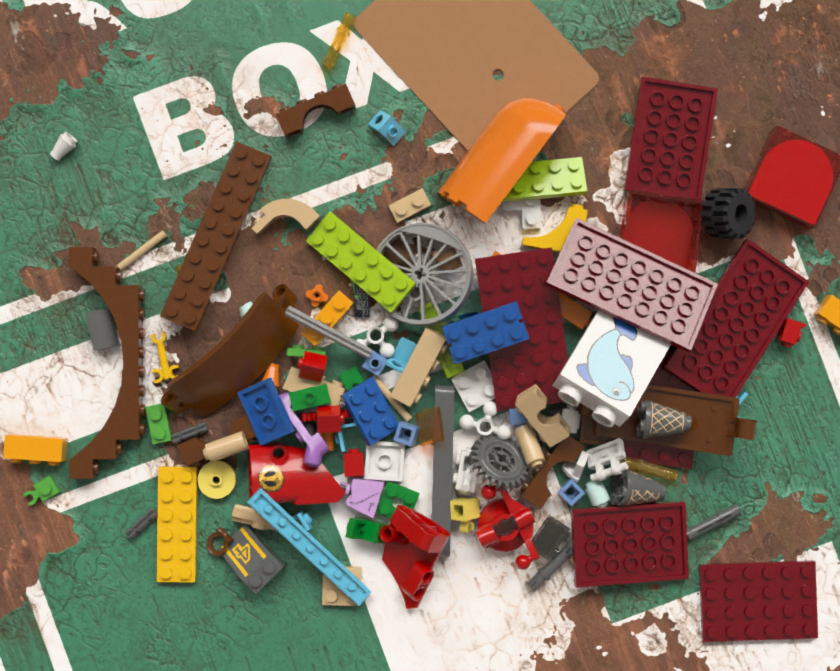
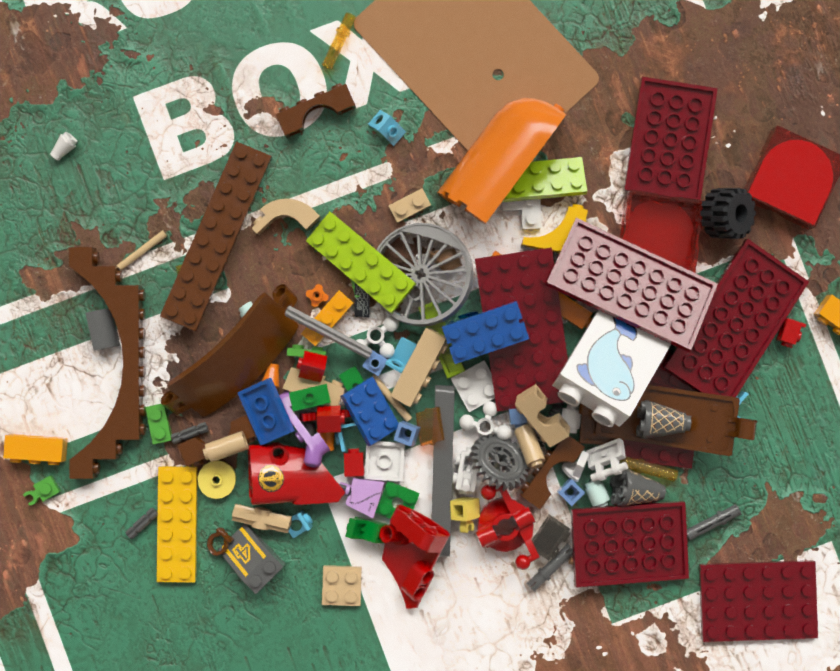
yellow bar [151,332,179,383] -> none
medium azure tile [247,488,372,606] -> none

